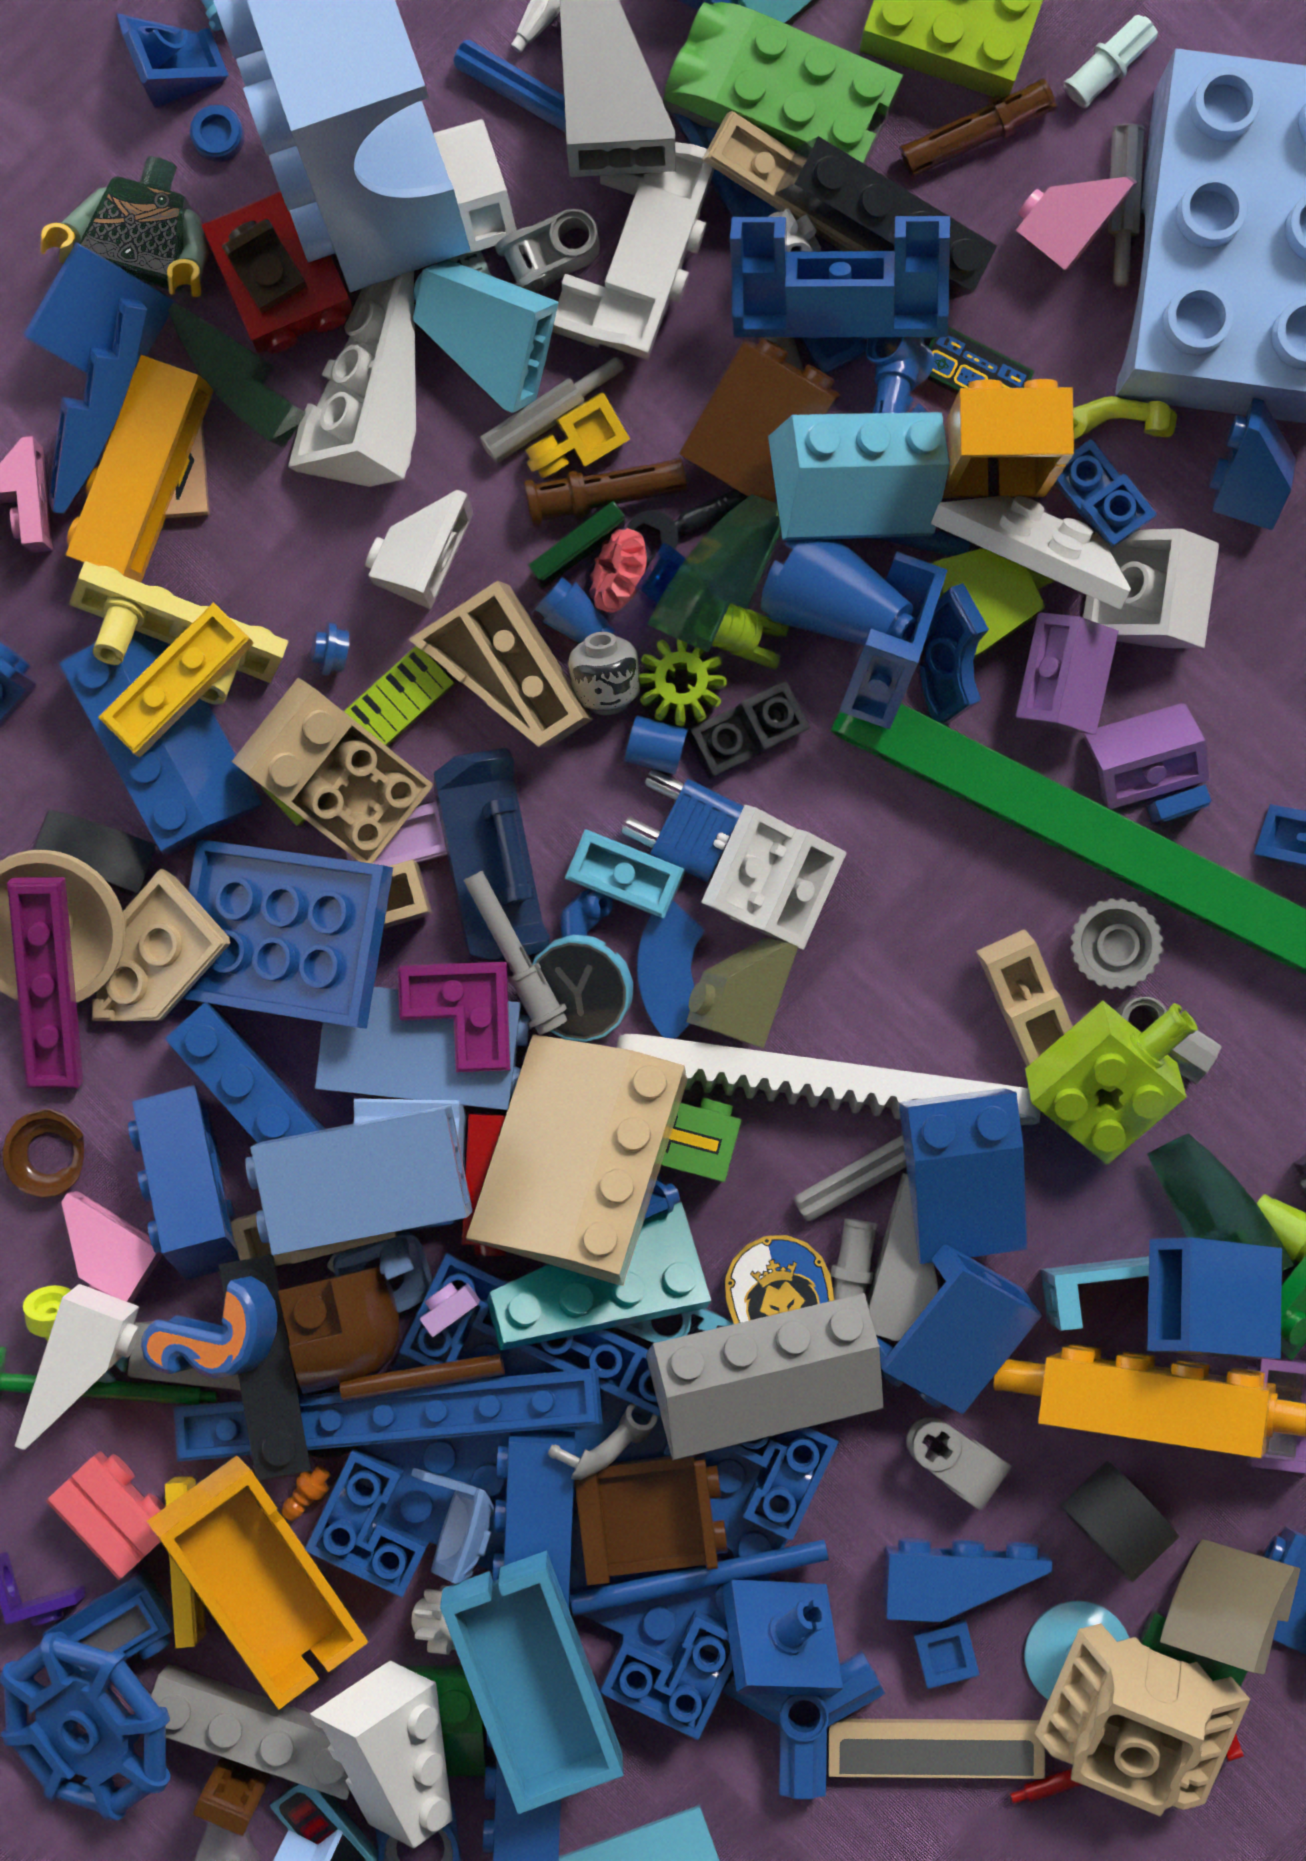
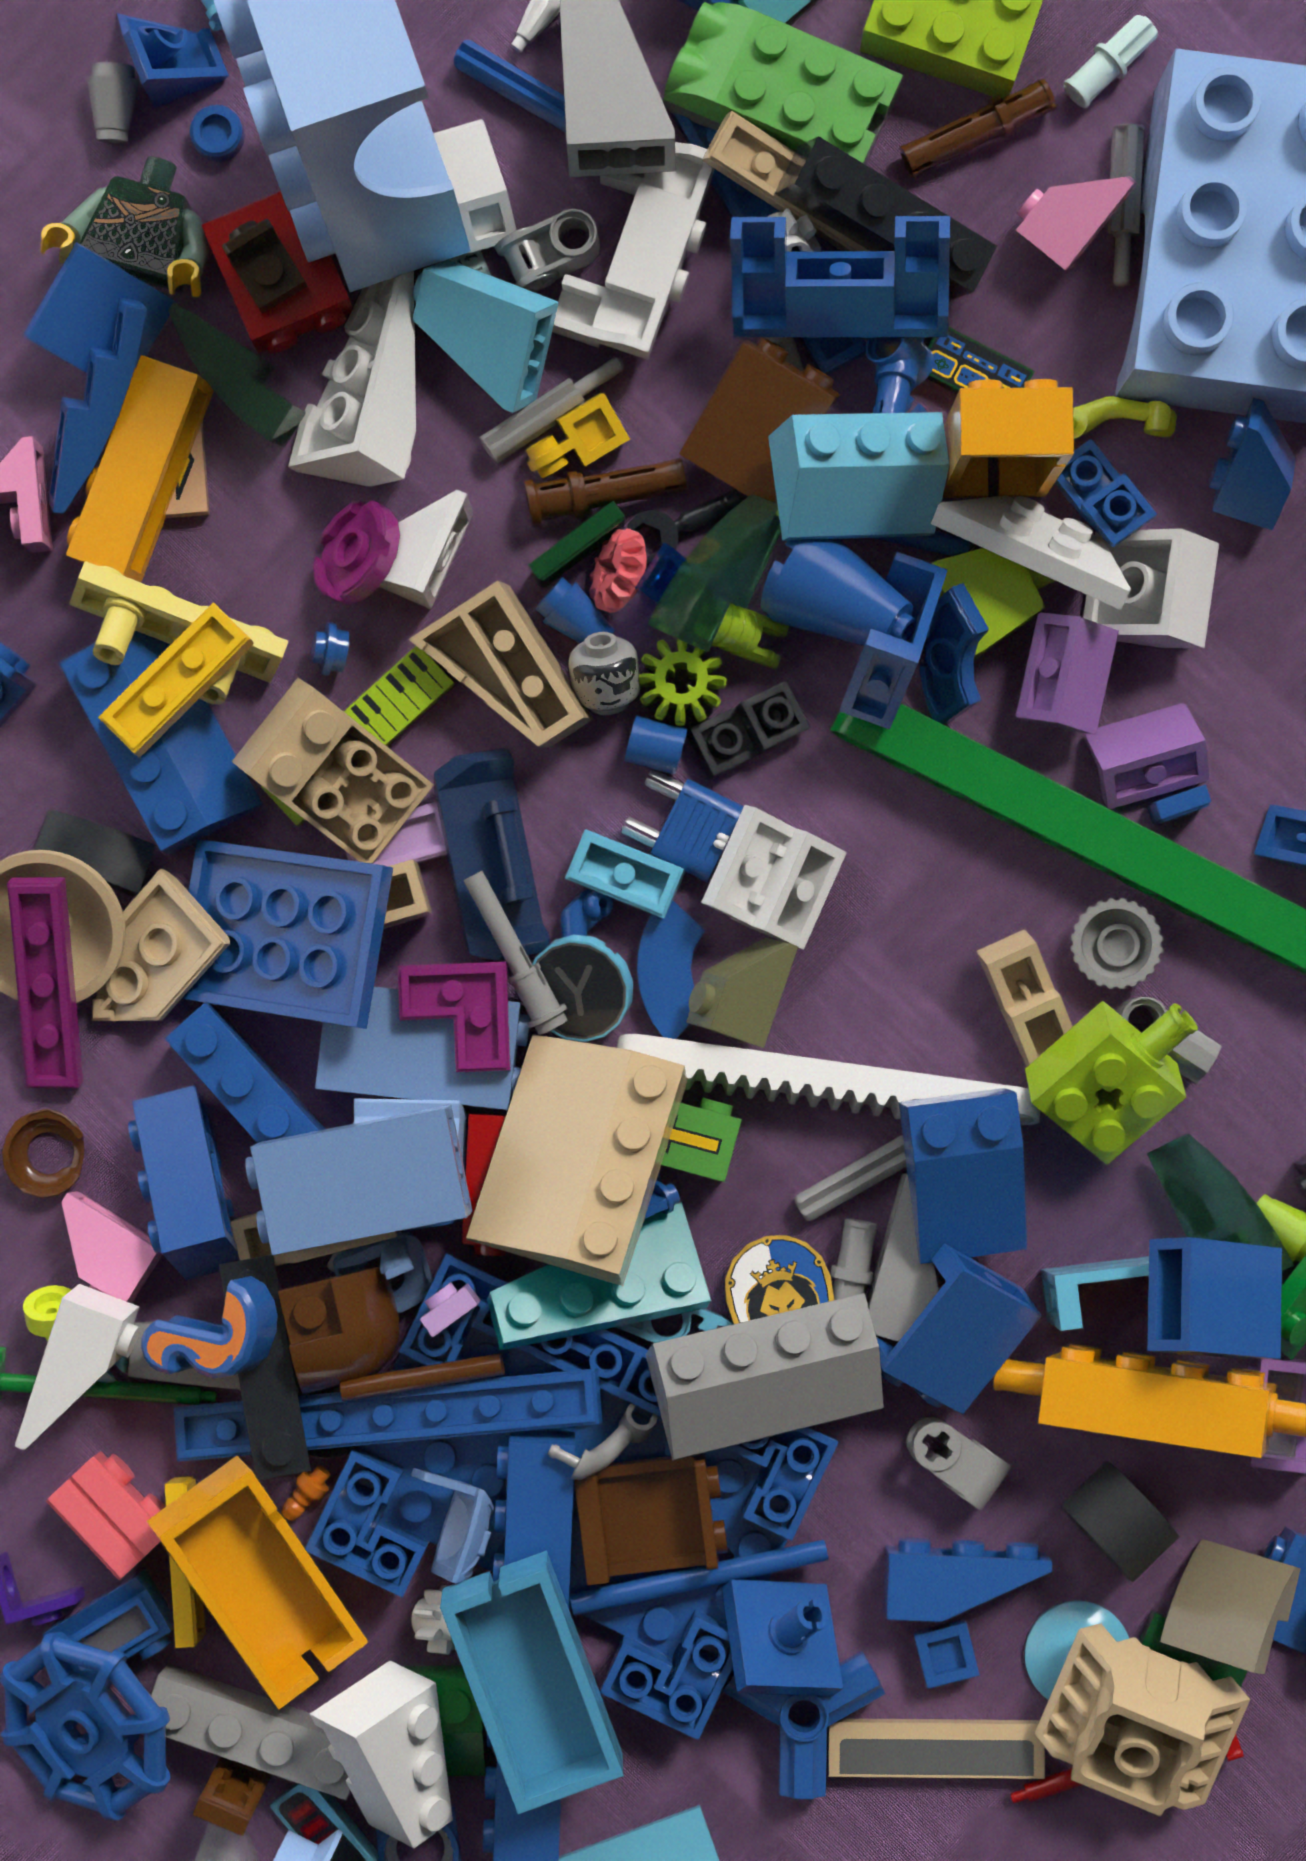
none -> light grey cone [86,62,140,143]
none -> magenta tile [313,500,400,605]

